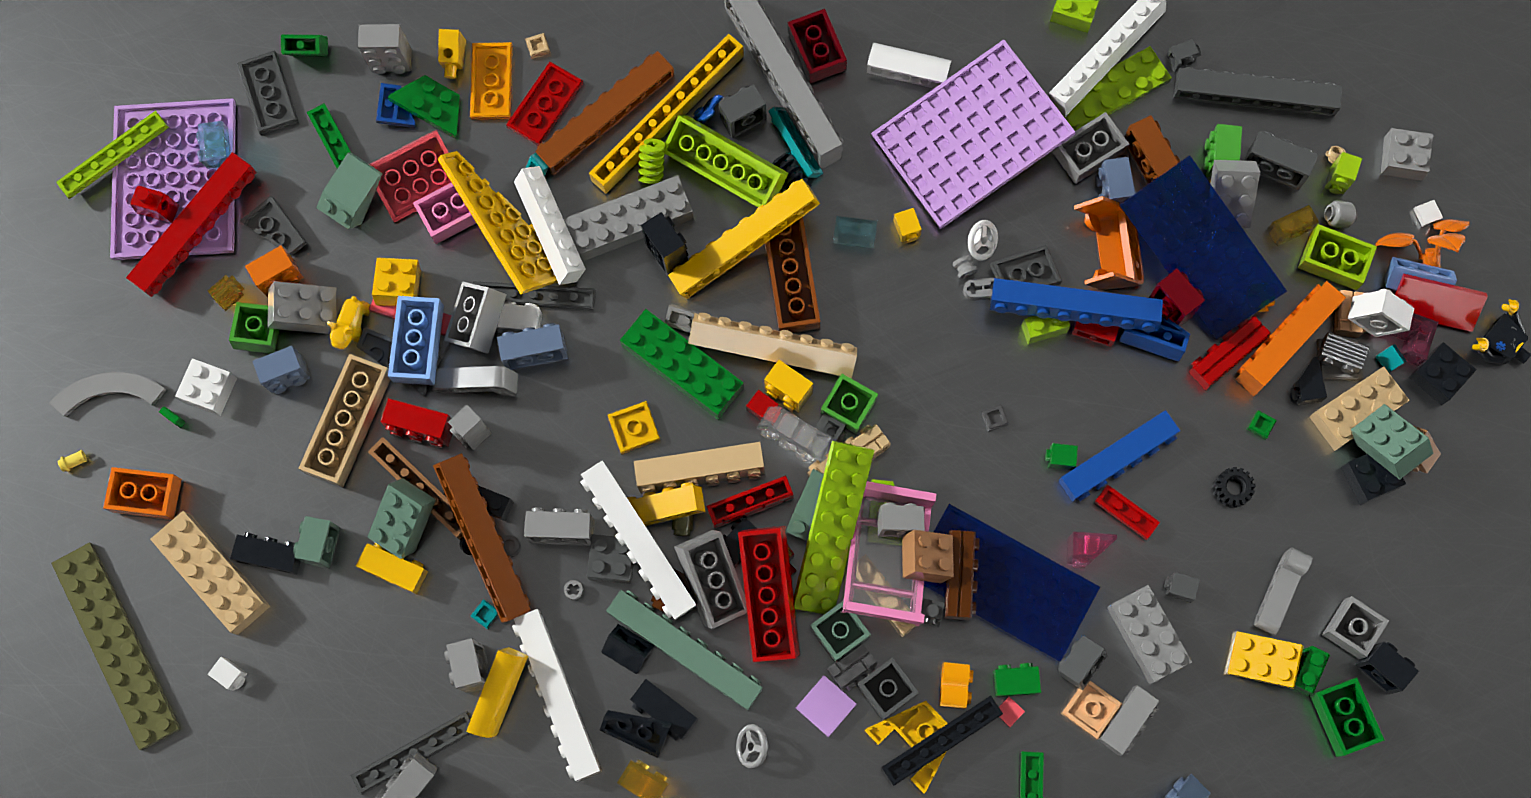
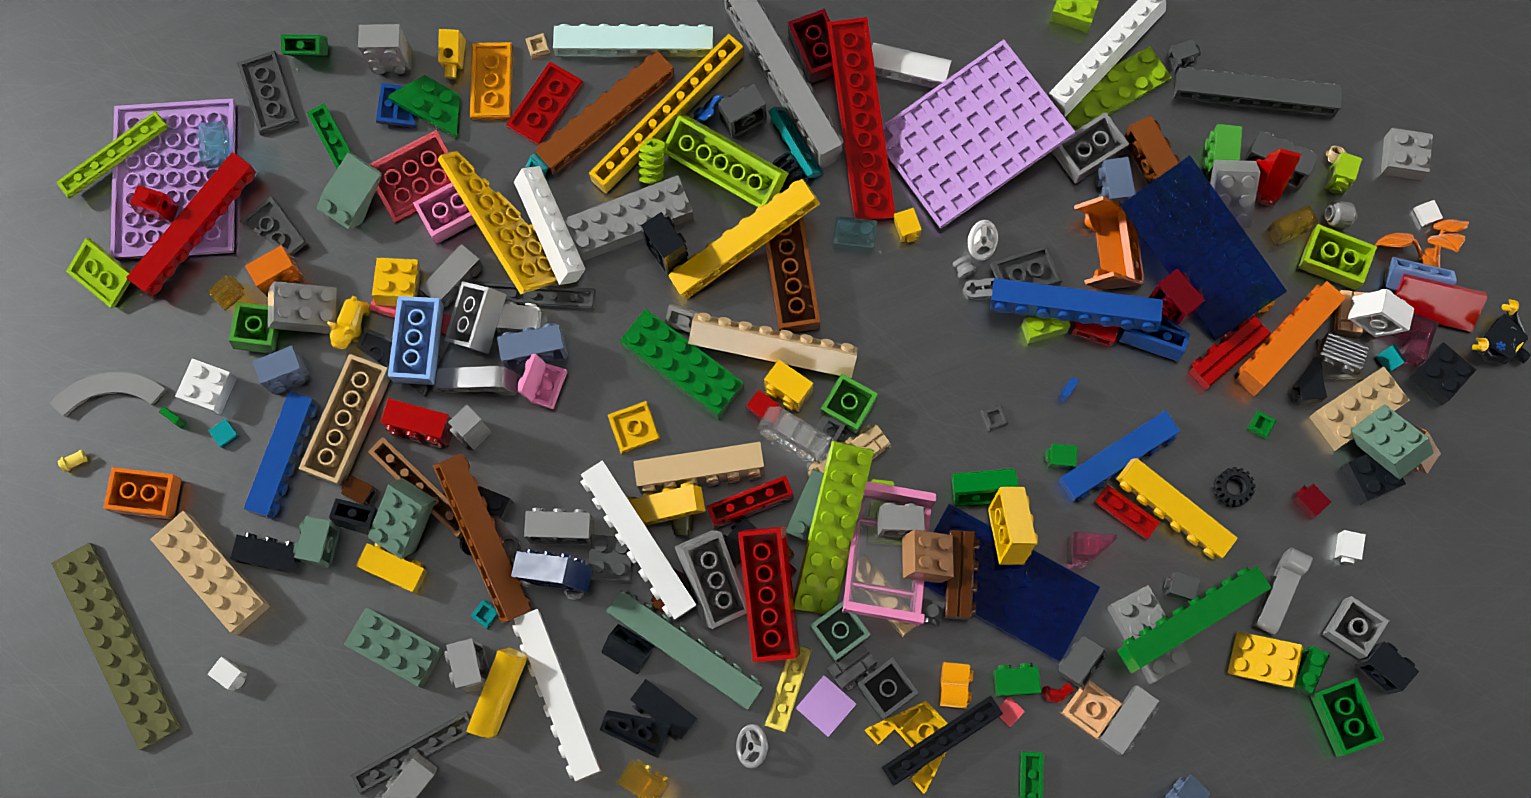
none -> lime plate [66,238,131,308]
none -> teal tile [208,418,239,448]
none -> blue brick [243,391,318,520]
none -> black brick [329,498,378,534]
none -> reddish brown brick [341,475,378,506]
none -> sand green brick [344,607,445,688]
none -> light grey brick [419,244,483,307]
none -> brick [511,549,593,592]
none -> bright pink bracket [518,354,568,409]
none -> light aqua brick [553,24,714,57]
none -> light yellow tile [765,645,812,733]
none -> red plate [827,17,895,223]
none -> green brick [952,468,1019,507]
none -> yellow brick [988,487,1038,565]
none -> red arm [1041,683,1075,703]
none -> blue tile [1059,377,1079,402]
none -> yellow brick [1116,458,1238,559]
none -> green brick [1117,566,1272,673]
none -> red wedge [1255,148,1301,206]
none -> dark red brick [1293,483,1331,519]
none -> white brick [1334,530,1366,565]

